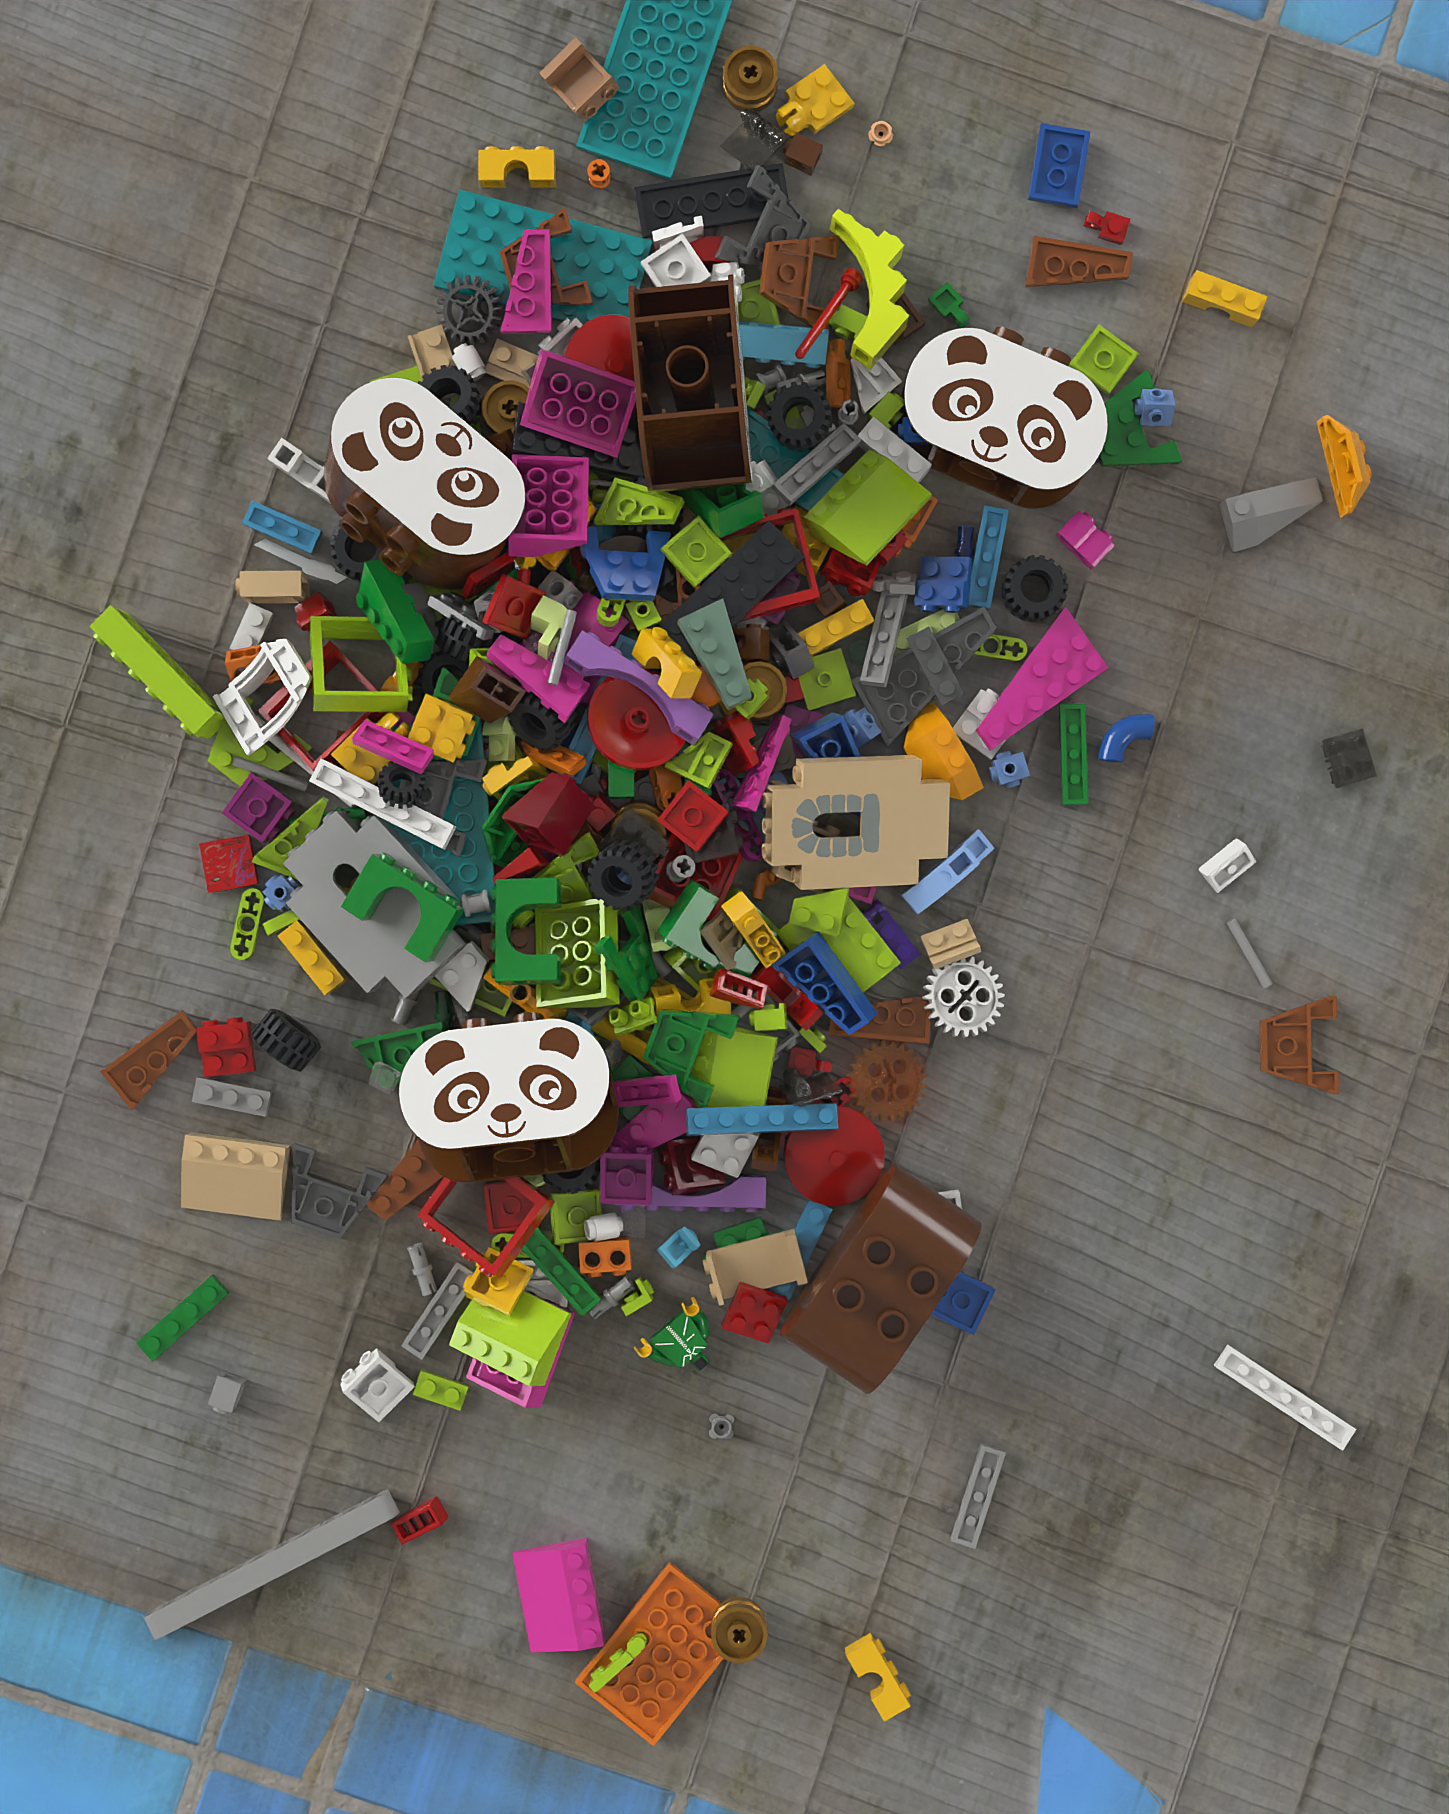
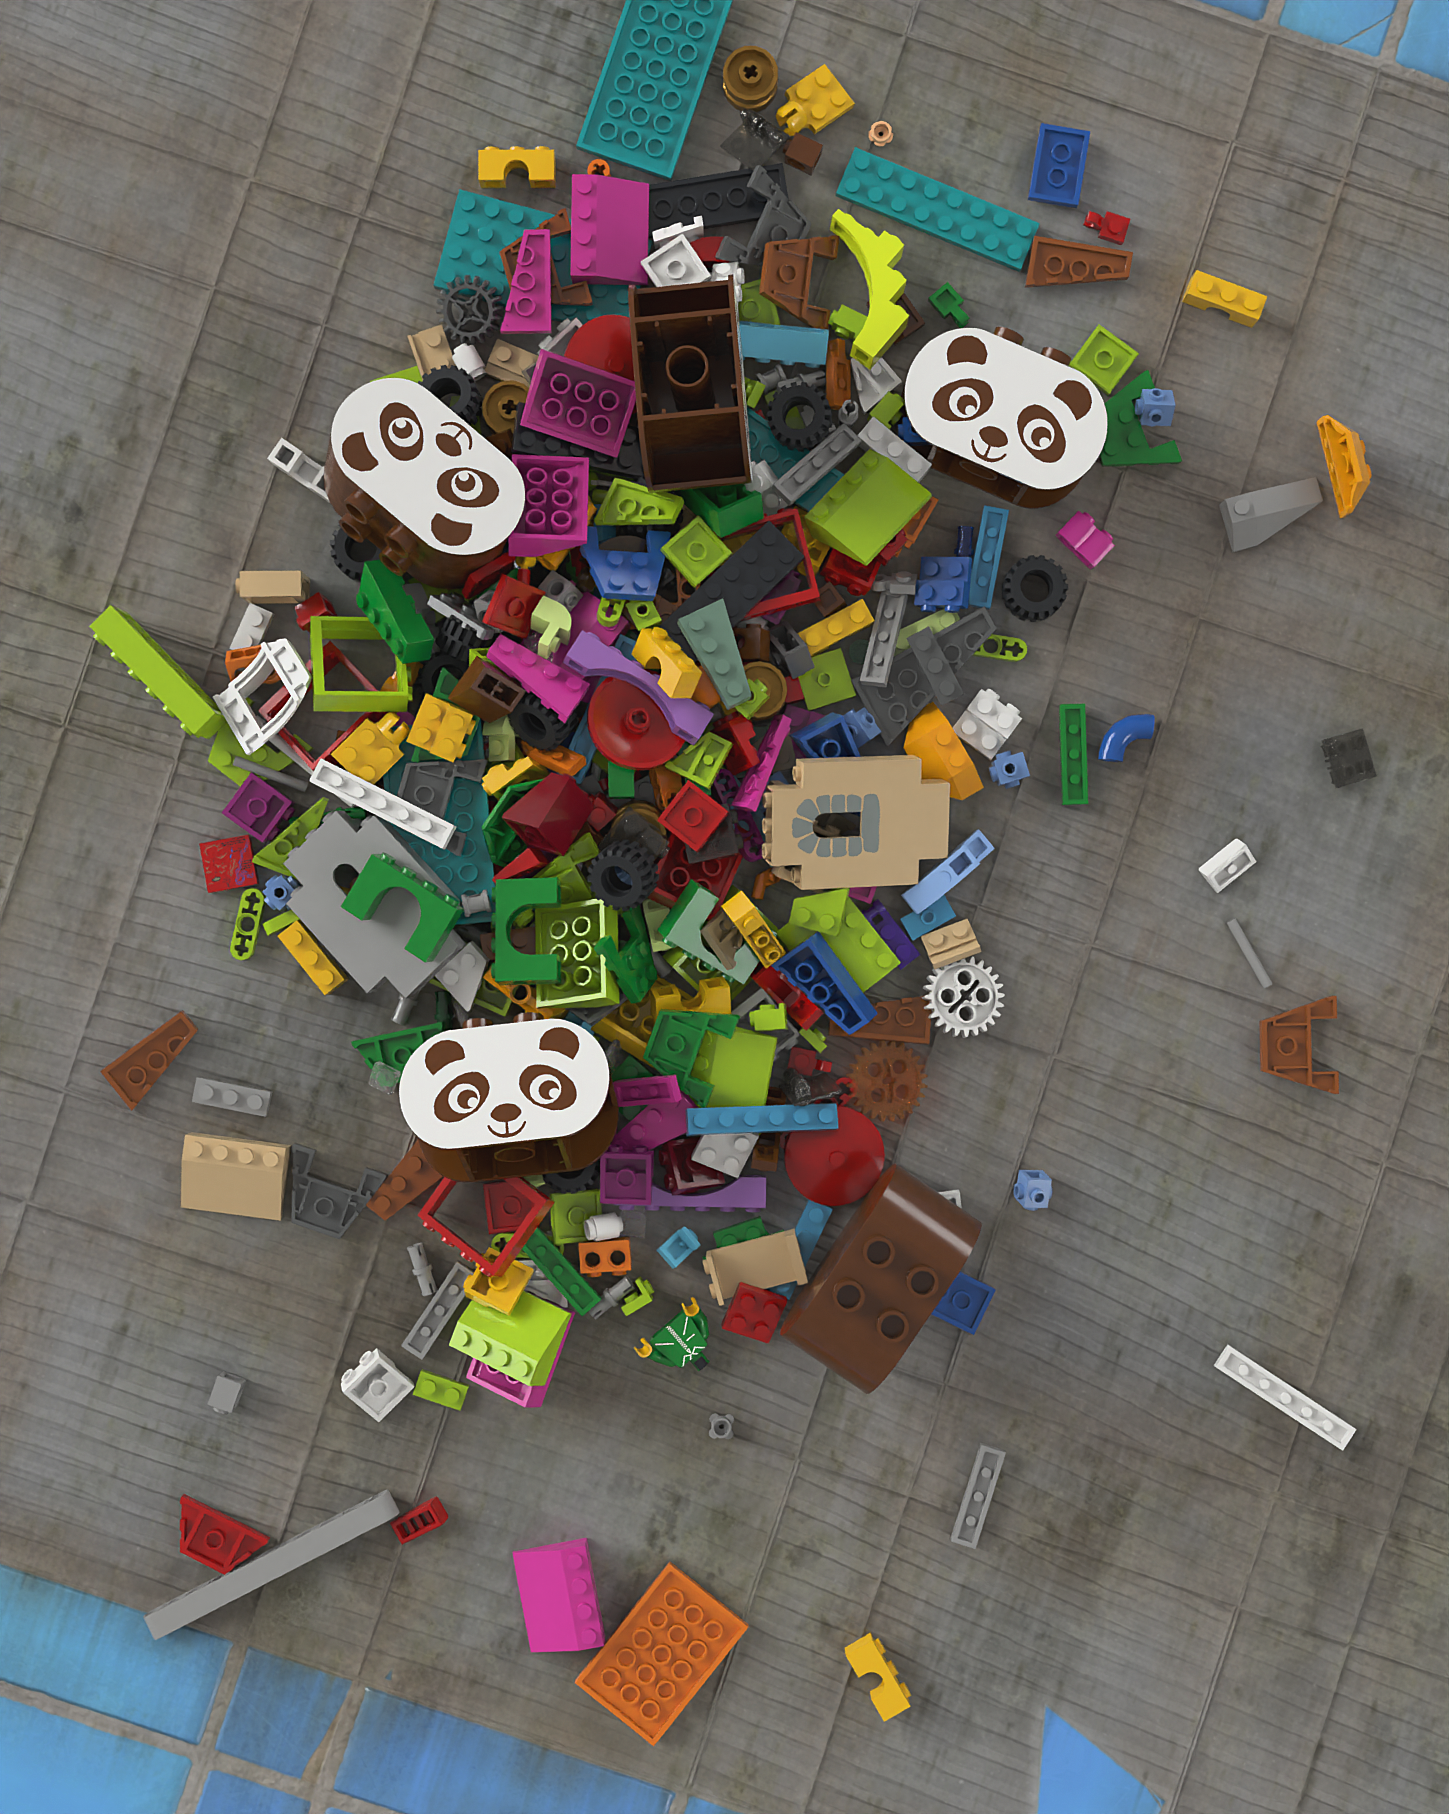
green plate [136,1274,230,1362] -> none
red plate [196,1017,256,1077] -> none
dark azure plate [242,501,323,555] -> none
black tyre [252,1009,321,1072] -> none
white sticker [254,539,347,584] -> none
dark pink plate [352,720,434,775] -> none
black tyre [378,761,426,809] -> none
medium nougat panel [539,37,620,123] -> none
light grey bar [547,610,577,686] -> none
lime hinge [588,1632,648,1692] -> none
lime hips [609,997,657,1036] -> none
light grey bush [666,855,695,883] -> none
red slope [710,968,768,1009] -> none
pearl gold wheel [711,1597,768,1664] -> none
red piece [795,268,863,359] -> none
dark pink wing [975,606,1108,751] -> none
none -> red wing [180,1494,270,1575]
none -> dark pink slope [571,174,649,285]
none -> teal plate [836,147,1040,272]
none -> dark azure plate [900,895,956,941]
none -> medium blue brick [1014,1170,1052,1211]

